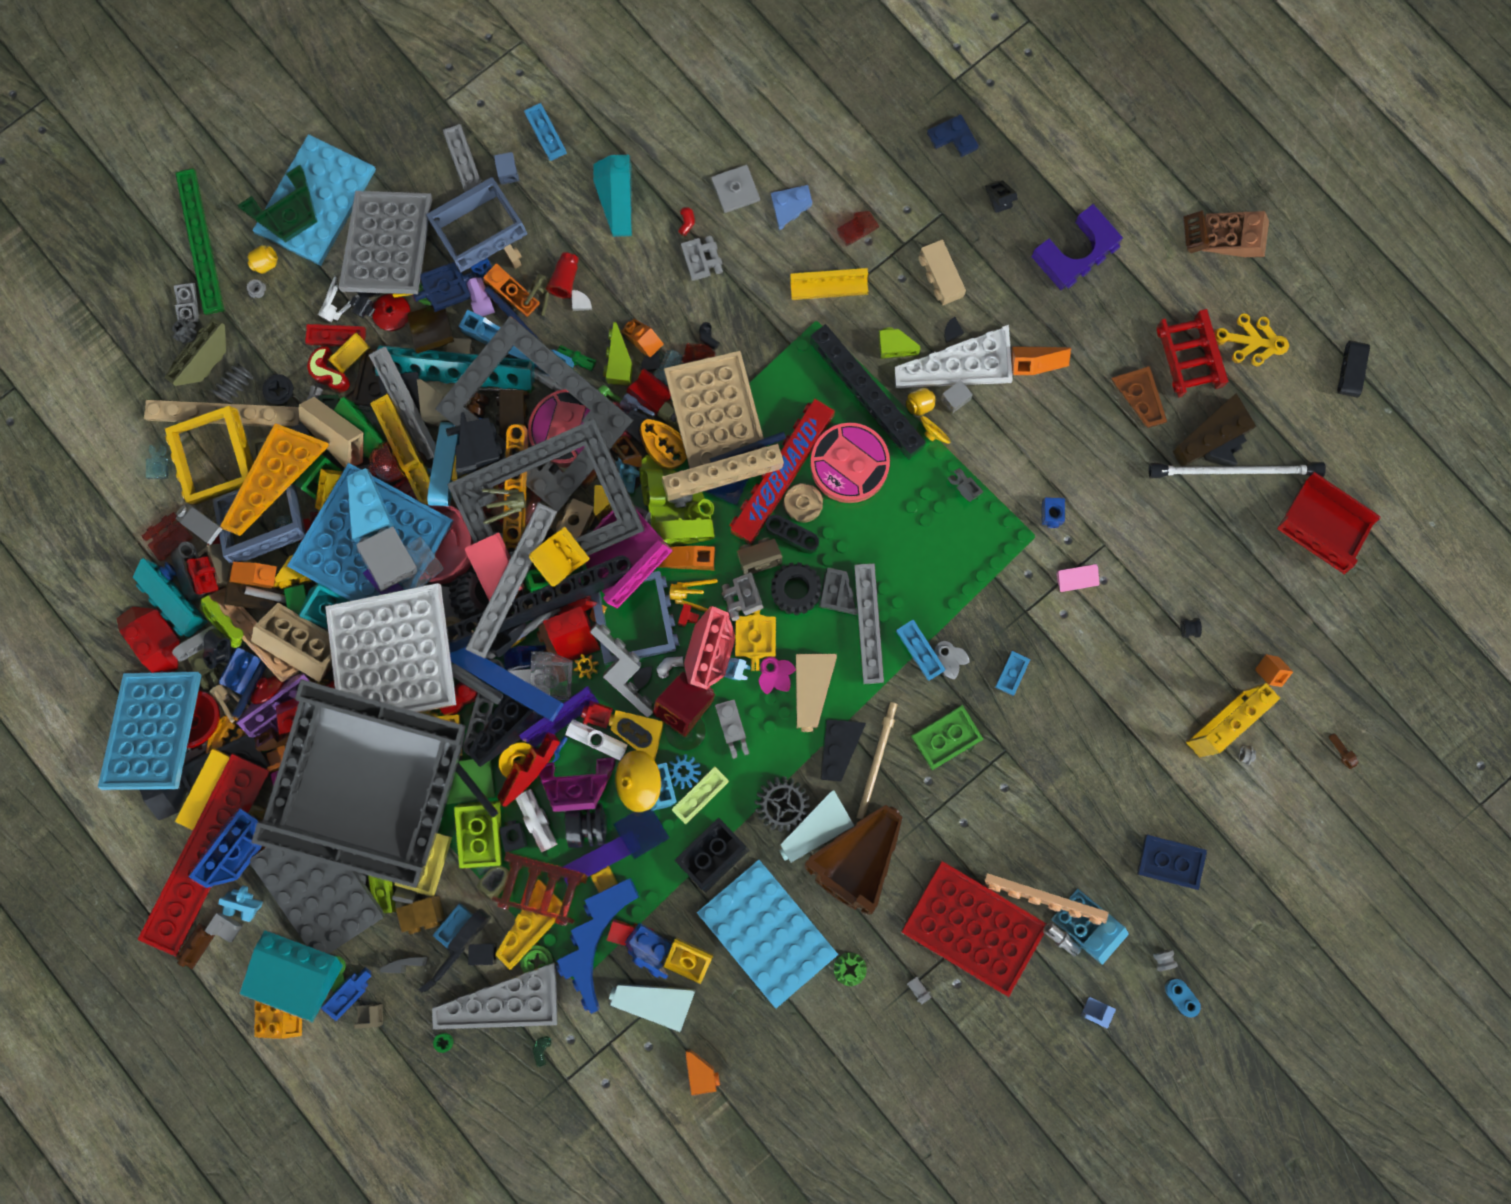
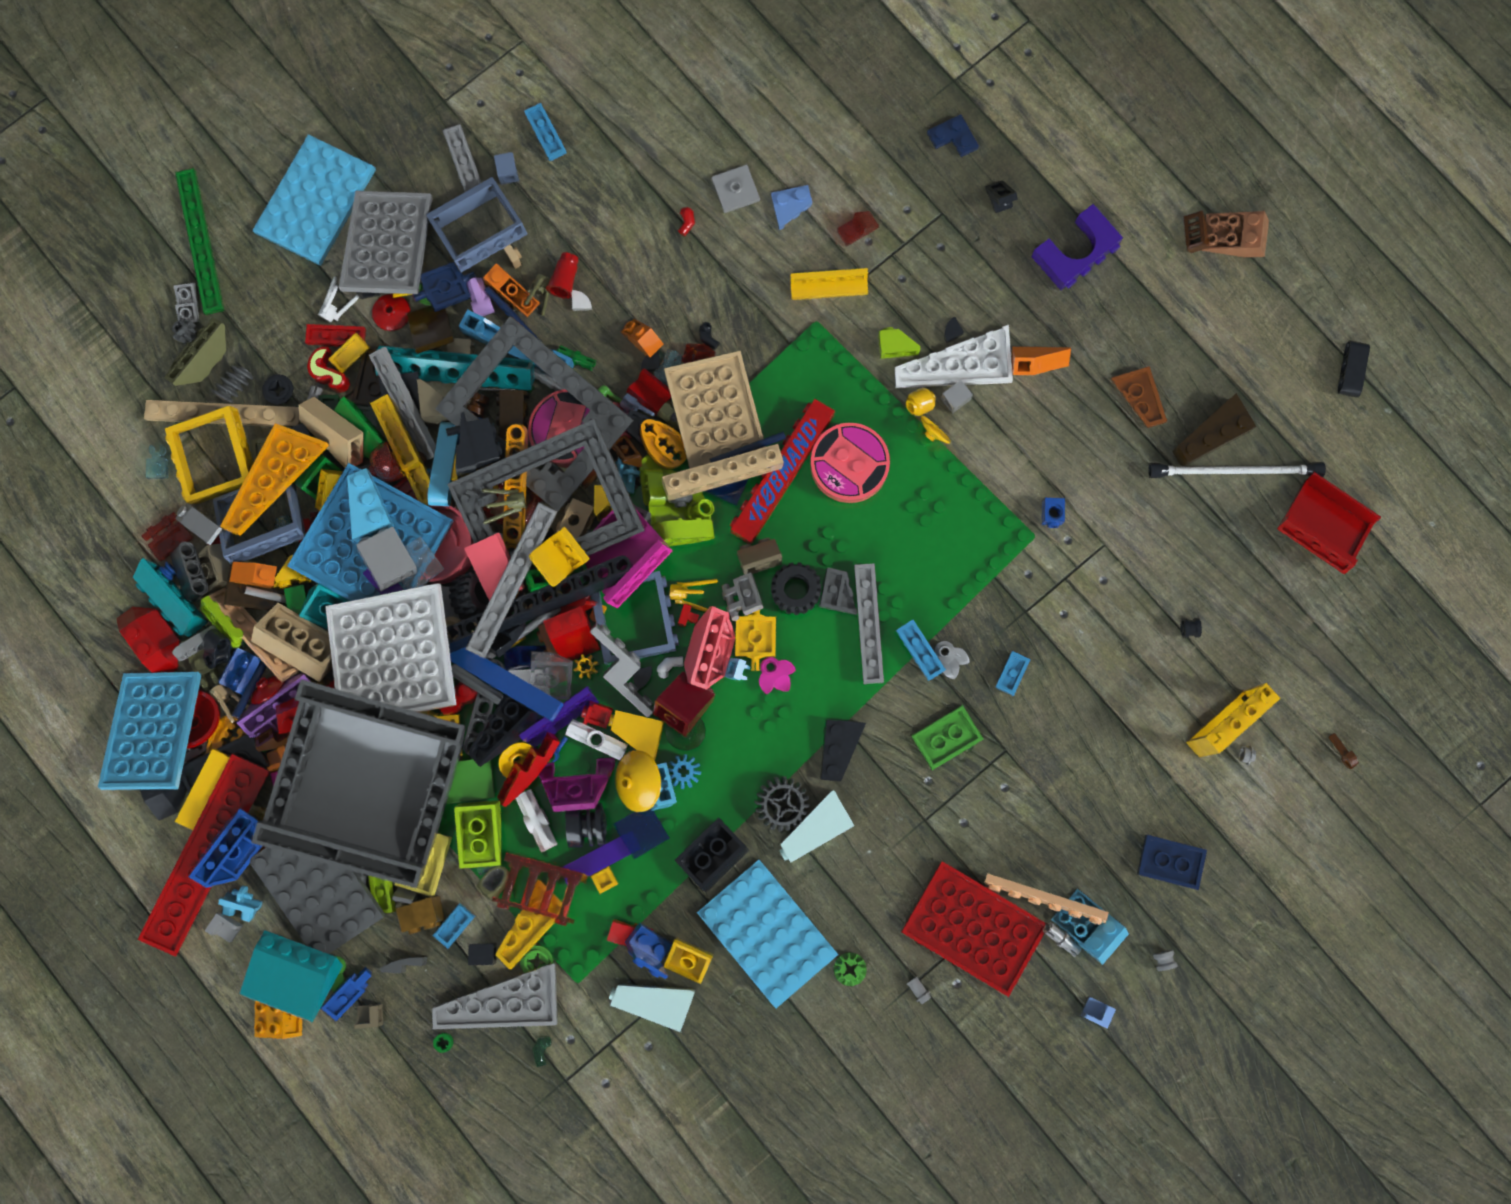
reddish brown hinge [175,923,215,969] -> none
red hips [187,556,219,594] -> none
dark green wing [237,165,318,243] -> none
light grey plate [247,280,266,298] -> none
yellow head [248,245,278,274] -> none
black gear [349,294,375,318] -> none
black piece [418,908,491,993] -> none
black bar [456,762,498,817] -> none
blue wheel [471,258,492,279] -> none
black brick [499,820,528,852] -> none
blue arch [556,878,640,1014] -> none
teal wedge [593,155,632,237] -> none
lime slope [603,322,633,386] -> none
black beam [617,718,653,748] -> none
orange slope [657,546,715,571] -> none
yellowish green plate [672,767,729,824] -> none
light grey plate [681,236,723,281] -> none
orange slope [686,1049,720,1095] -> none
light grey hinge [715,700,749,759] -> none
black beam [766,515,819,554] -> none
tan tile [784,483,823,523] -> none
tan slope [796,654,837,732] -> none
reddish brown cone [804,805,902,915] -> none
black brick [810,324,926,460] -> none
tan bar [856,702,898,820] -> none
tan brick [919,239,966,305] -> none
dark grey plate [948,468,983,502] -> none
bright pink slope [1056,564,1099,592] -> none
red fence [1156,309,1229,398] -> none
dark azure plate [1165,979,1201,1017] -> none
black slope [1204,434,1247,467] -> none
yellow plant [1214,313,1289,367] -> none
orange panel [1255,654,1293,687] -> none

